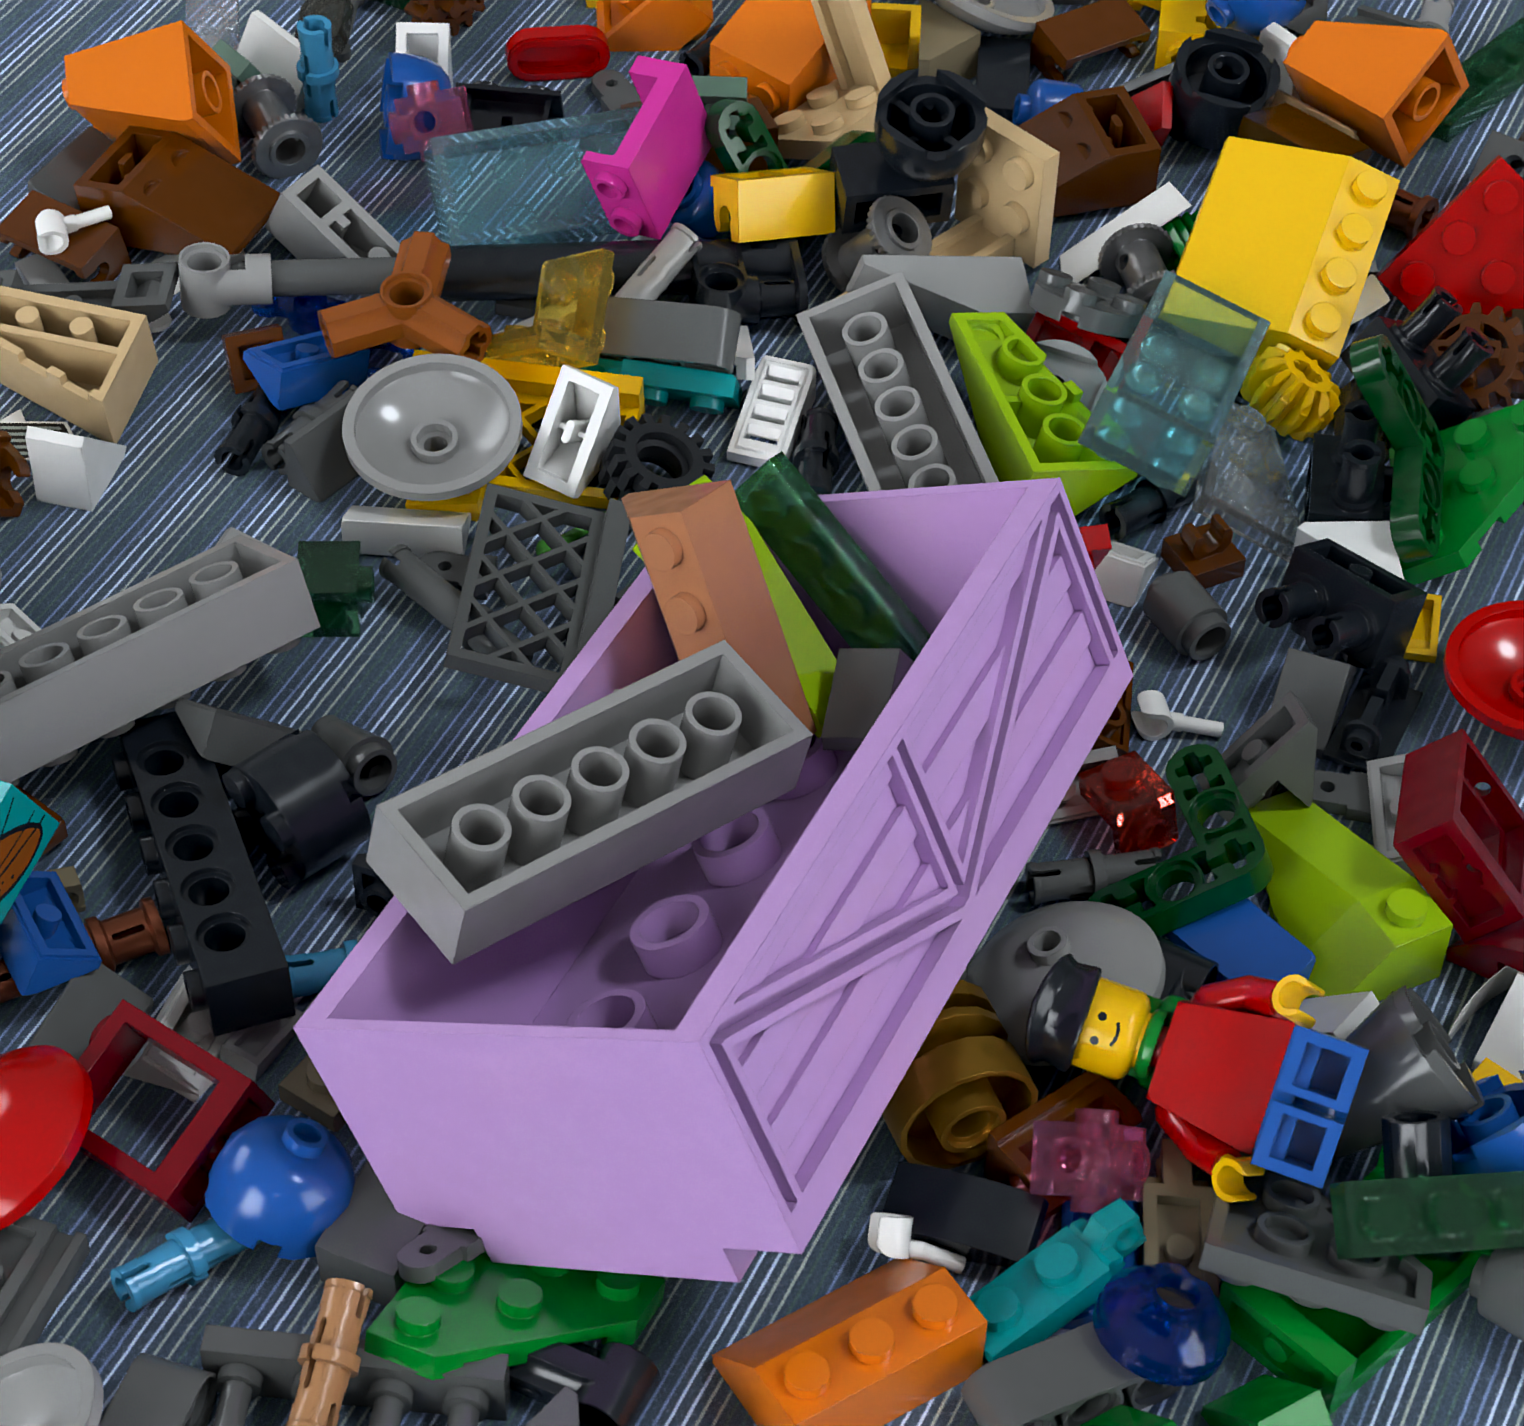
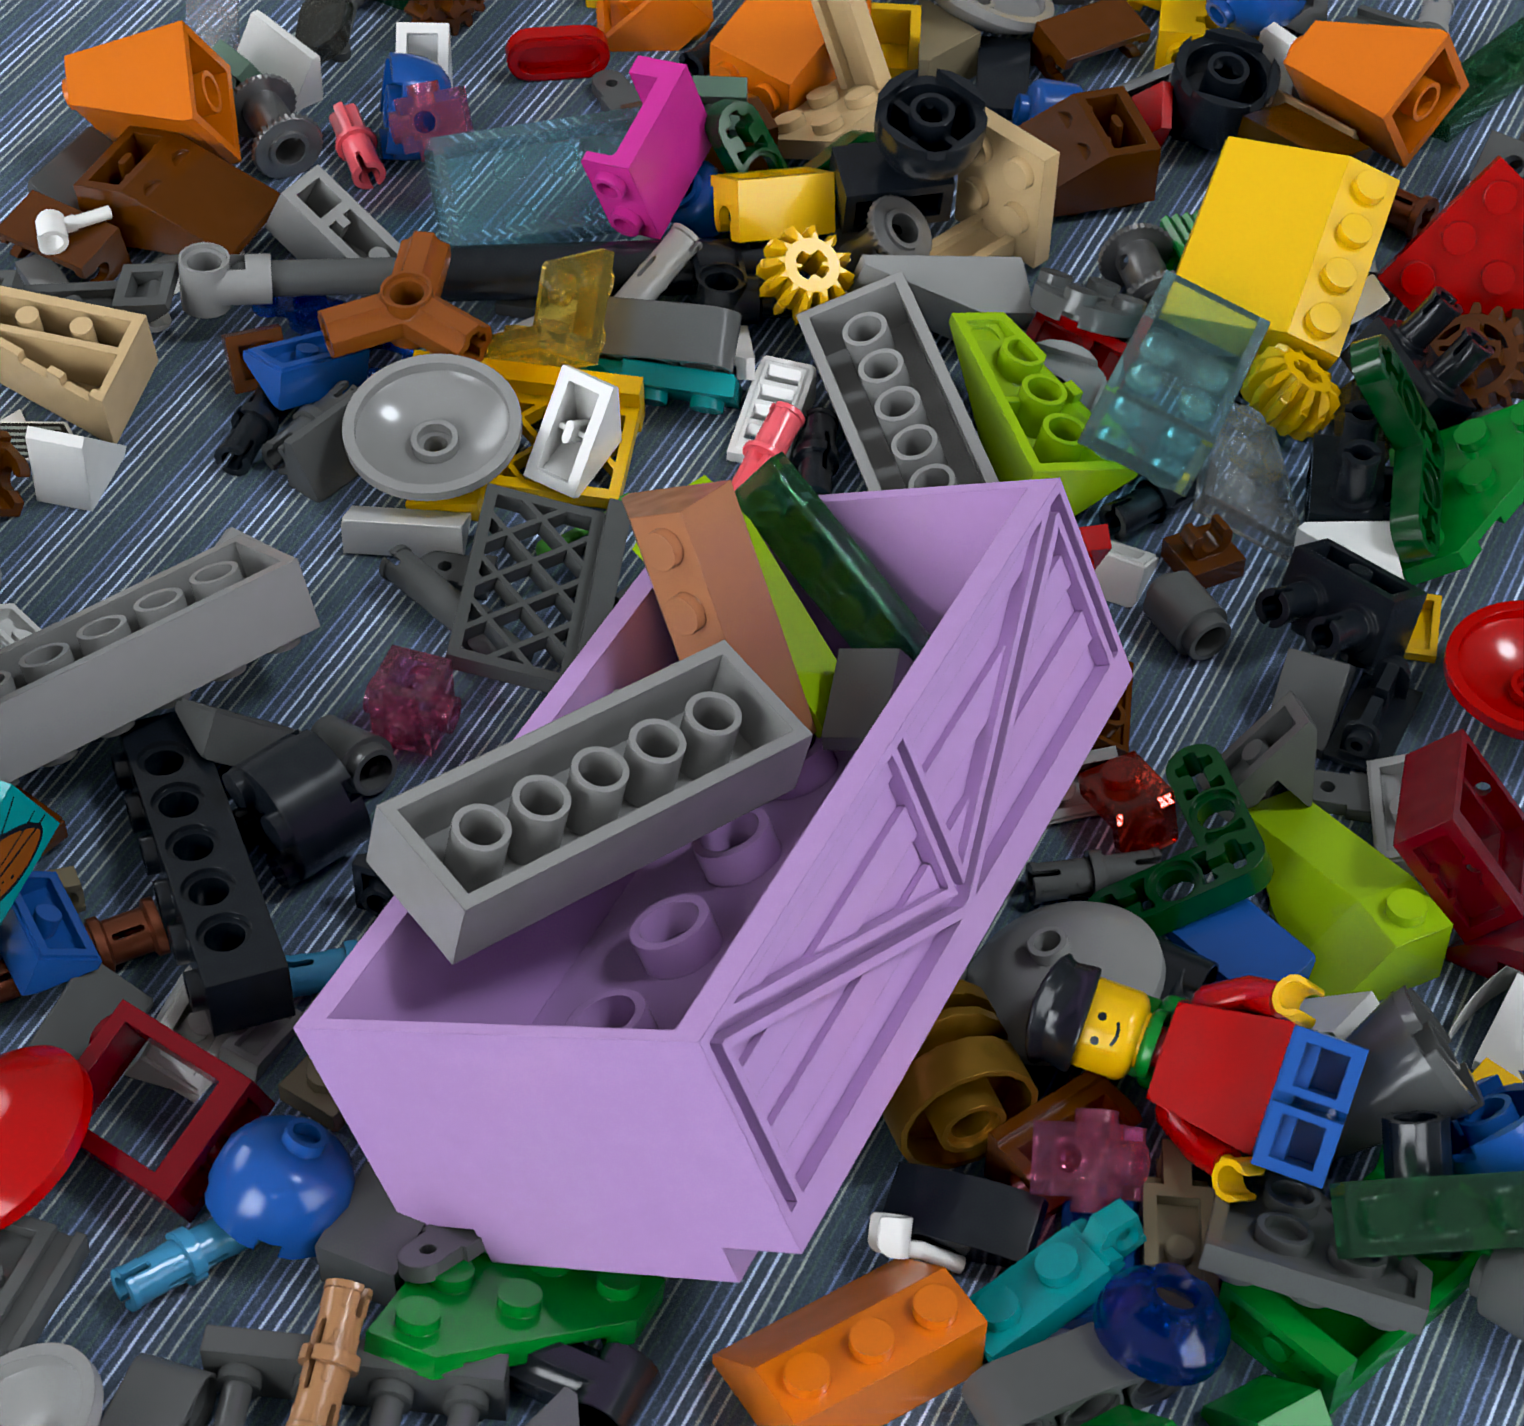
dark azure pin [296,15,340,123] -> none
clear green brick [297,541,375,637] -> none
black hinge [454,81,565,143] -> none
black tyre [598,413,715,501] -> none
white sticker [1060,182,1192,283] -> none
white hand [1131,690,1224,741] -> none
none -> coral axle [329,101,386,190]
none -> clear pink brick [363,644,462,757]
none -> coral axle [731,401,806,501]
none -> yellow gear [755,224,855,325]

